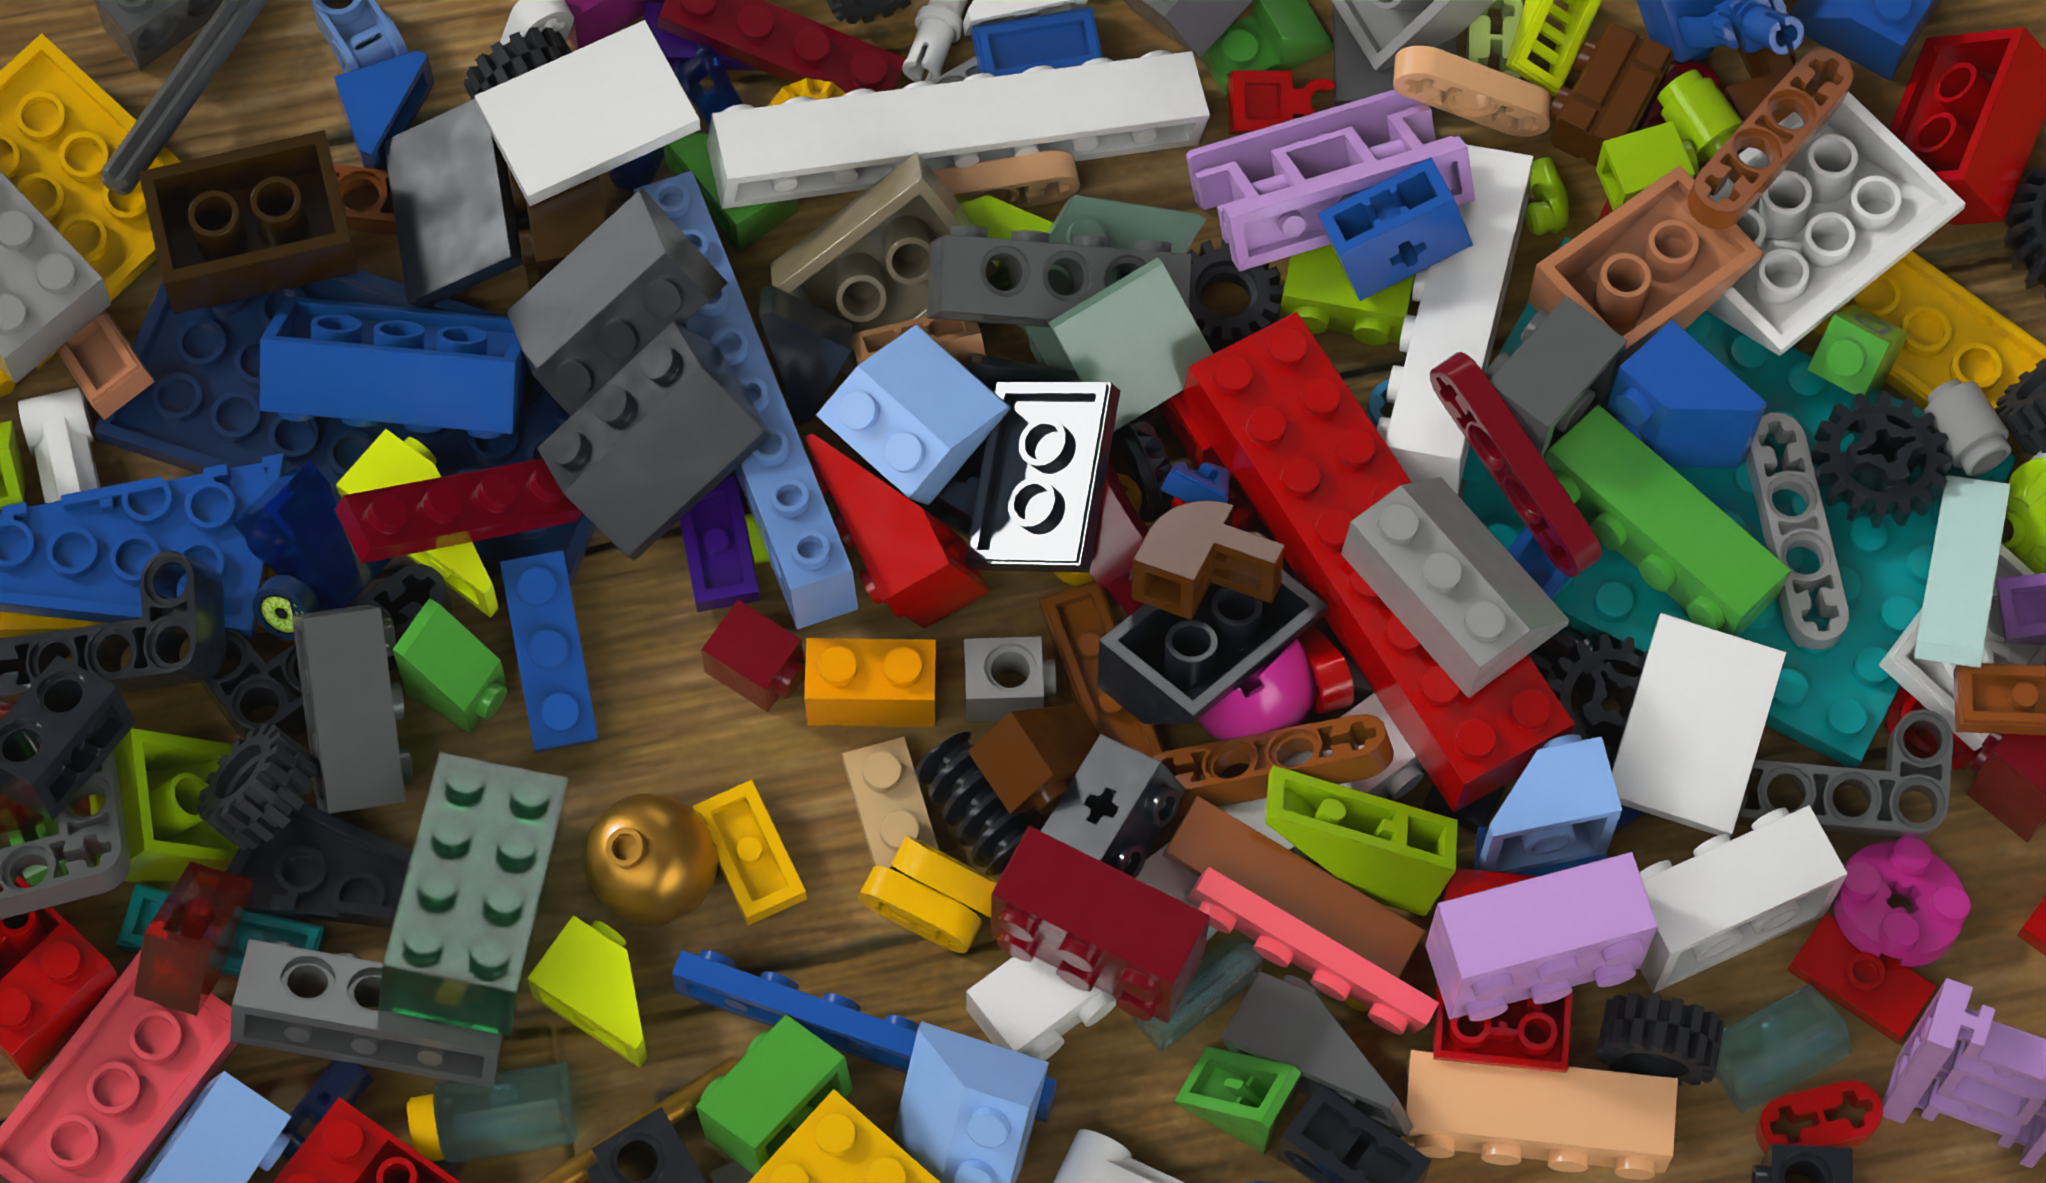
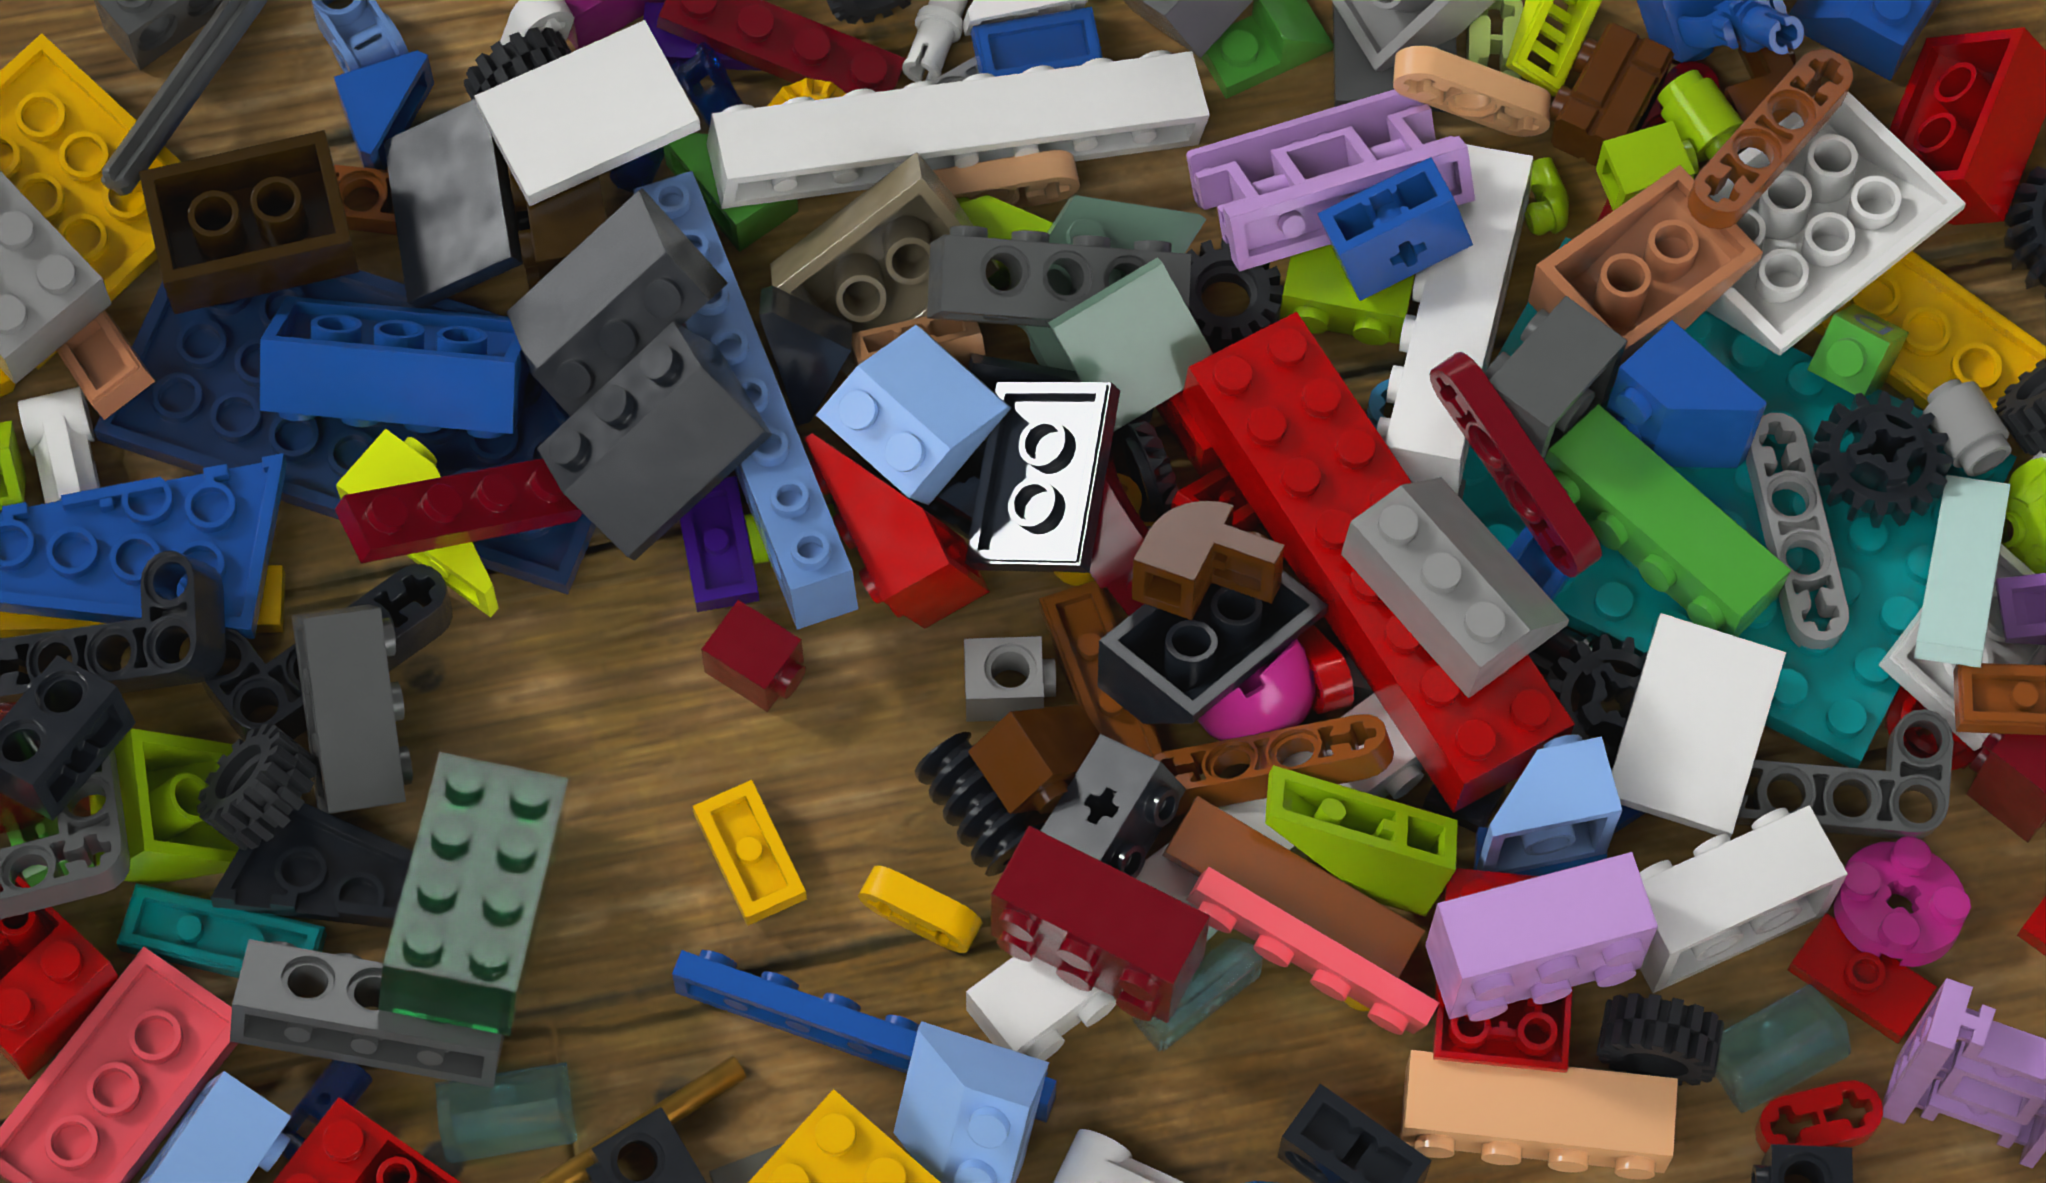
clear red slope [134,861,253,1016] -> none
clear blue brick [233,461,393,611] -> none
dark blue tile [252,575,321,640] -> none
bright green slope [393,598,507,734] -> none
yellow tile [407,1094,445,1162] -> none
blue plate [500,550,599,753] -> none
neon yellow slope [527,915,648,1068] -> none
pearl gold cylinder [583,793,719,927] -> none
bright green brick [696,1014,853,1175] -> none
light orange brick [804,638,937,727] -> none
tan plate [842,737,939,873] -> none
yellow beam [891,835,998,917] -> none
blue tile [1160,462,1230,503] -> none
bright green slope [1174,1046,1301,1154] -> none
dark grey slope [1221,971,1413,1137] -> none
red plate [1227,70,1334,135] -> none

